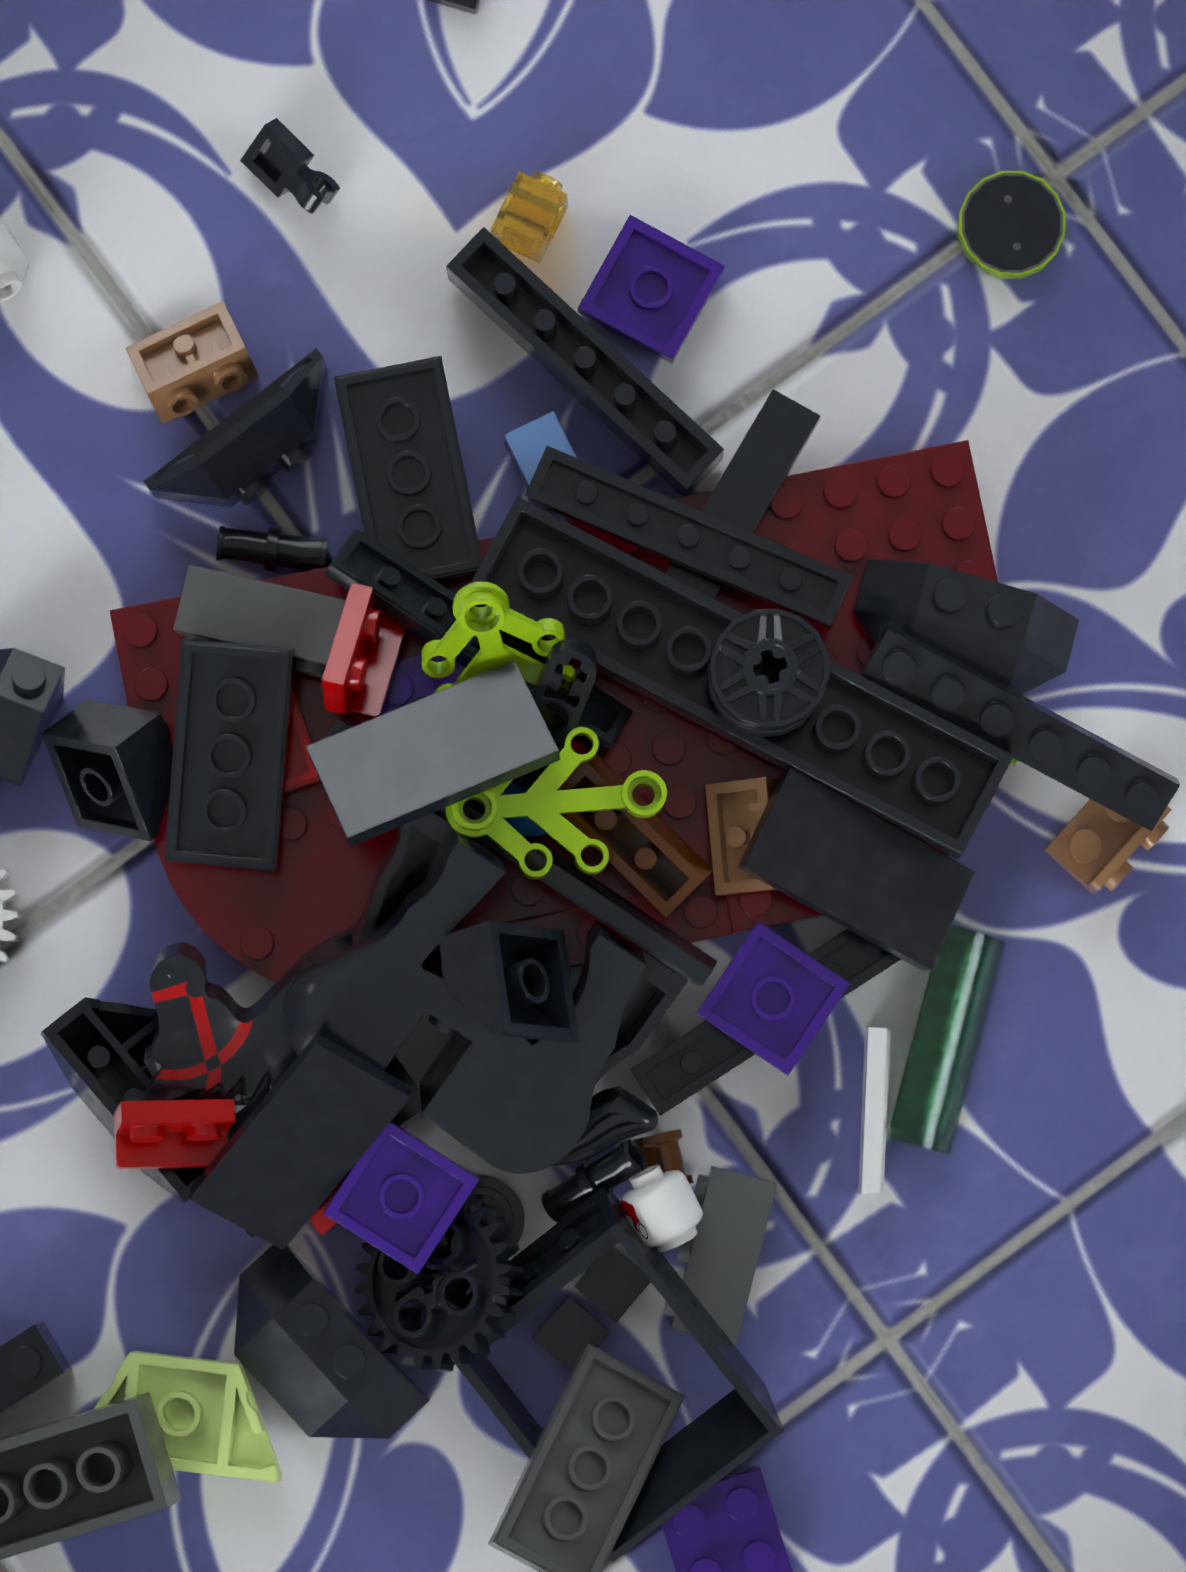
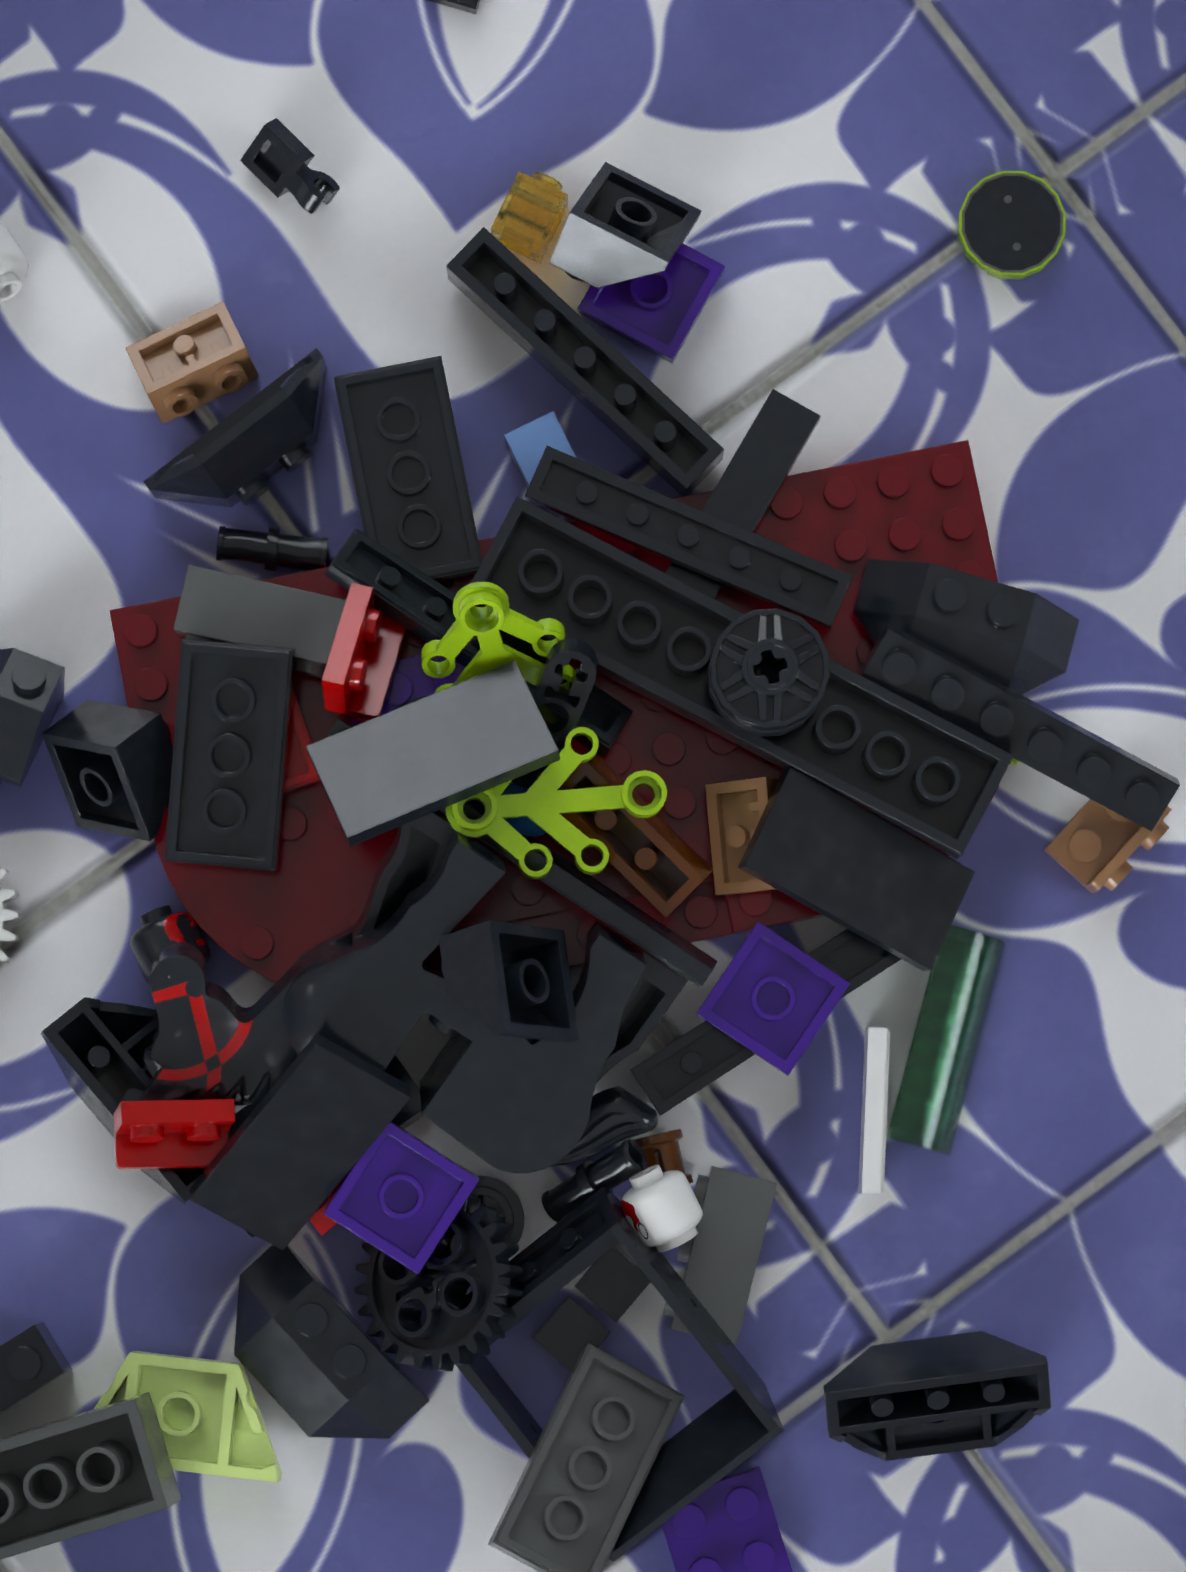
none -> black head [130,905,211,984]
none -> black slope [549,162,702,288]
none -> black wedge [823,1331,1051,1461]

